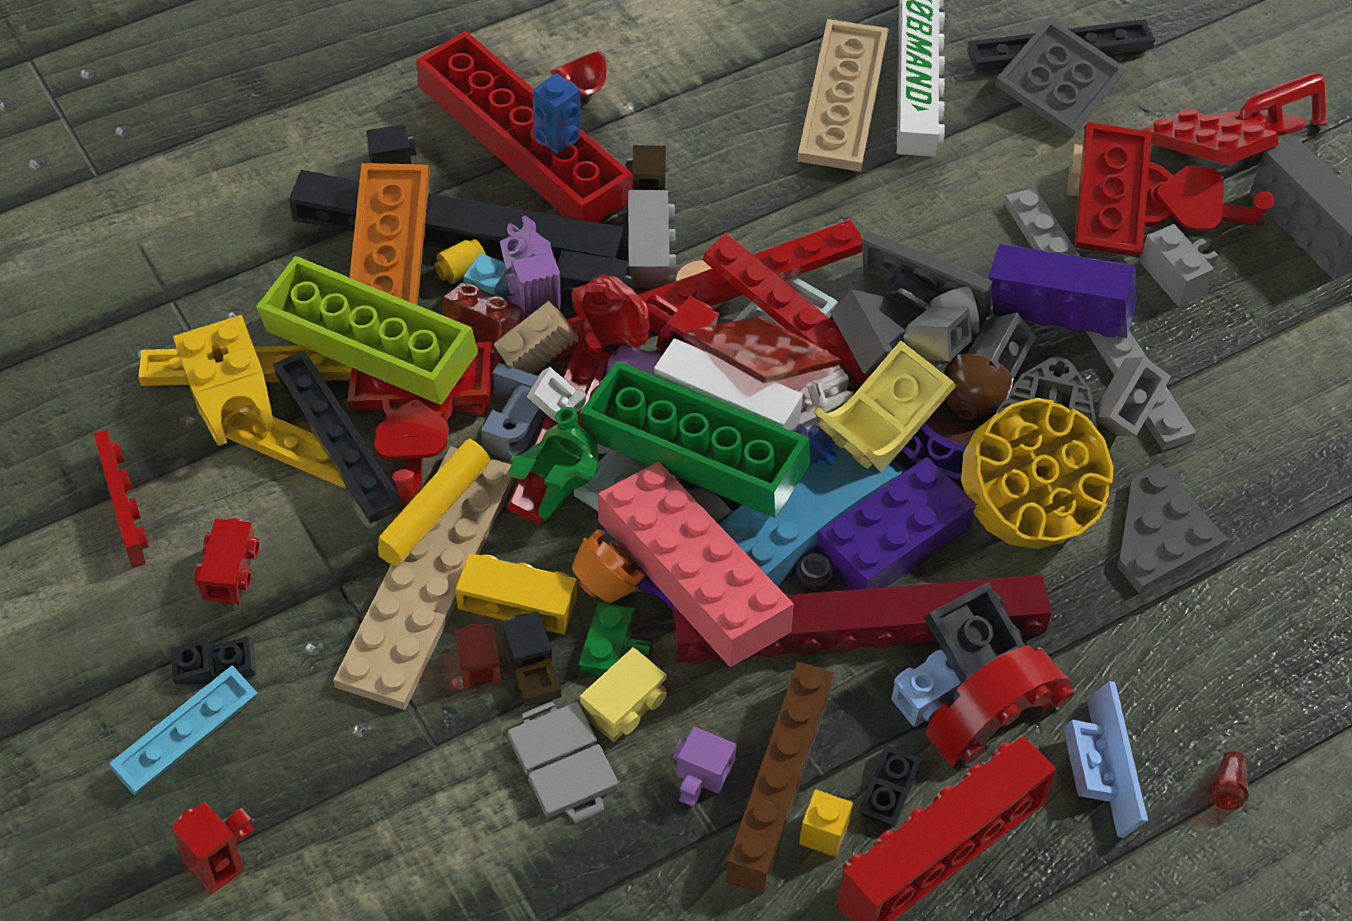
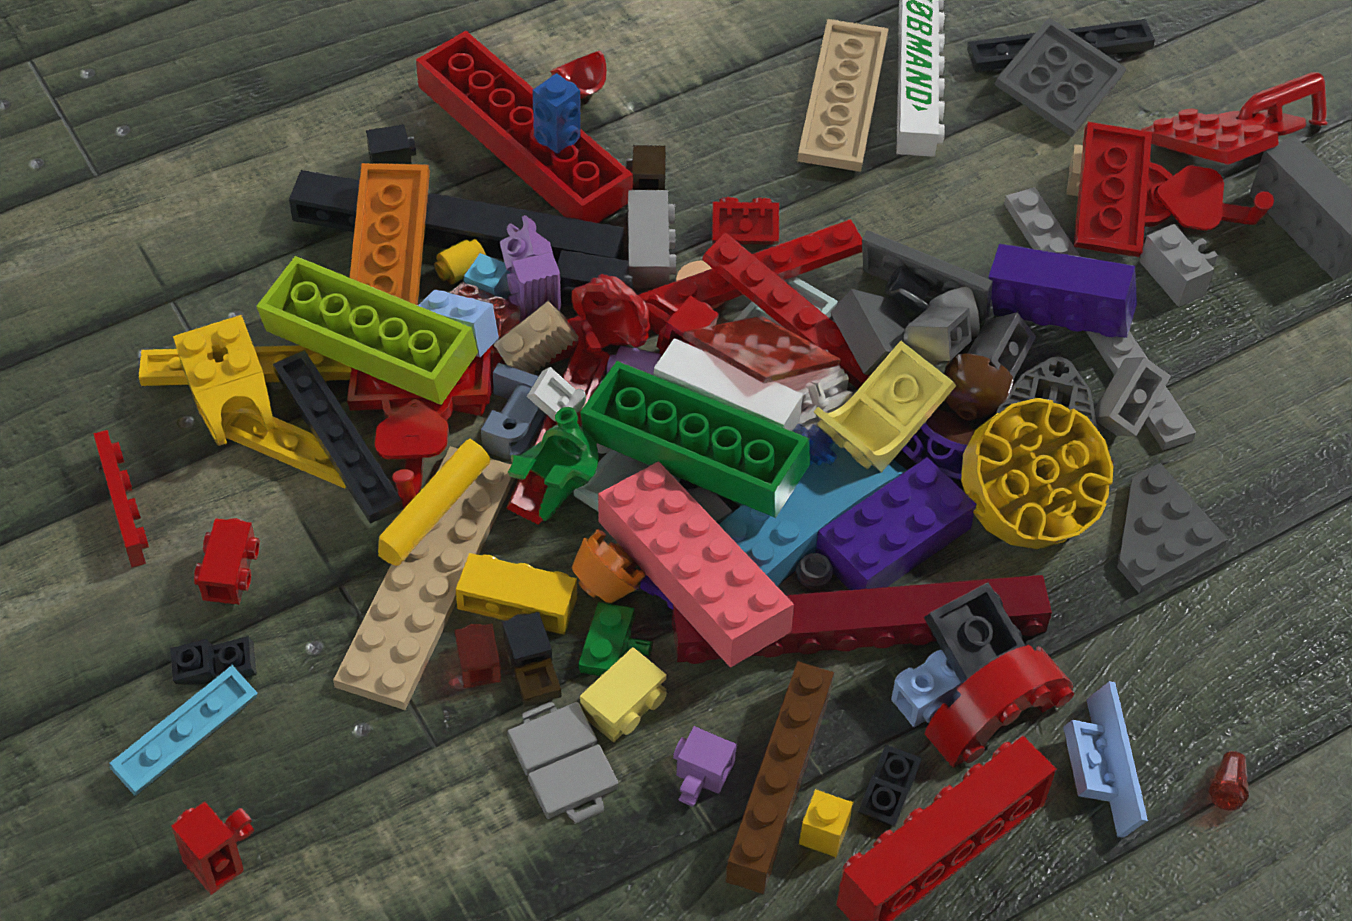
none -> light blue brick [418,290,499,357]
none -> red bracket [712,197,779,245]

